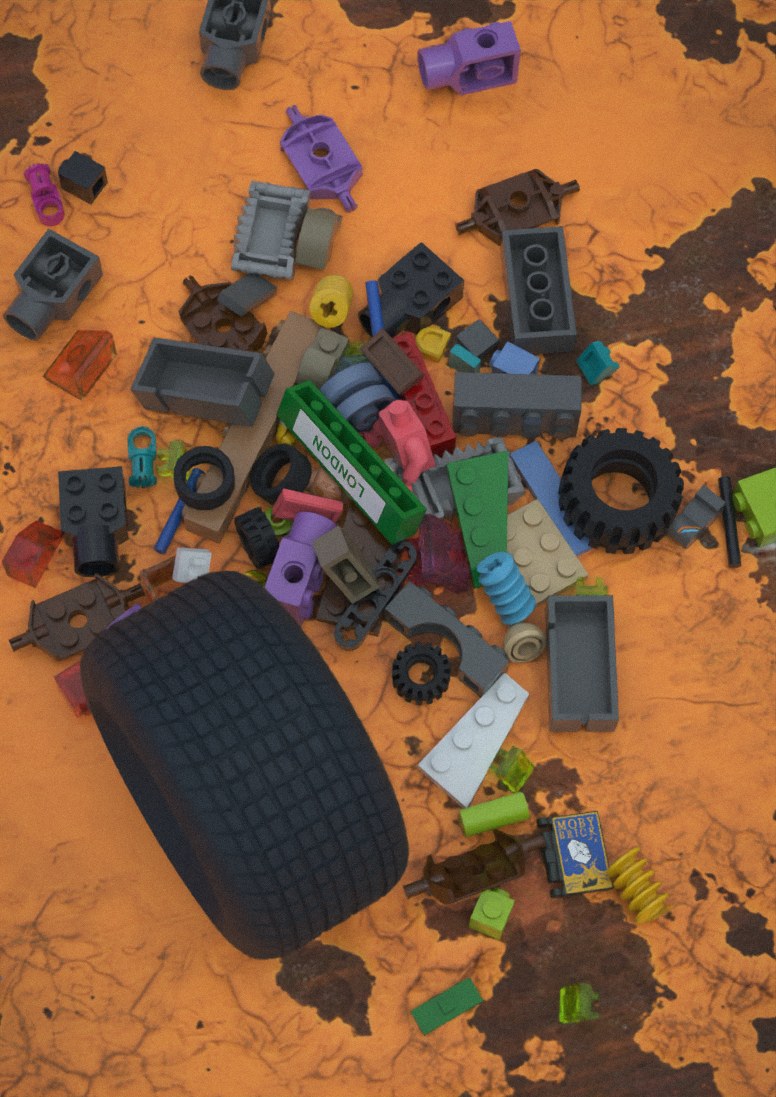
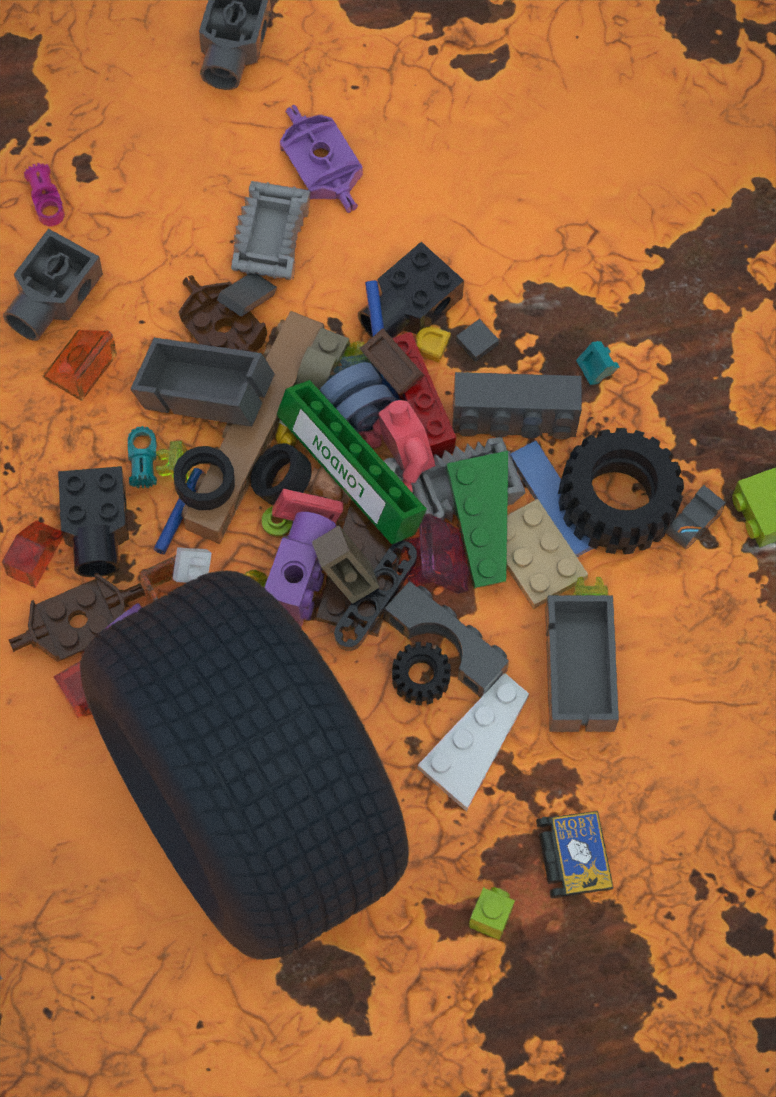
black brick [58,151,108,205] -> none
black tyre [234,507,279,569] -> none
dark tan brick [295,208,343,270] -> none
yellow piece [310,275,353,328] -> none
reddish brown plate [403,829,546,905] -> none
green piece [410,977,483,1036] -> none
medium lavender brick [417,21,521,95] -> none
teal tile [449,344,481,373] -> none
reddish brown plate [455,169,580,246] -> none
lime brick [457,792,529,838] -> none
medium azure piece [476,552,536,625] -> none
medium blue brick [489,341,540,375] -> none
clear neon green tile [489,746,535,793] -> none
dark grey brick [500,226,577,354] -> none
tan brick [503,620,547,663] -> none
clear neon green tile [559,983,599,1024] -> none
yellow piece [606,846,675,924] -> none
black bar [718,476,742,568] -> none

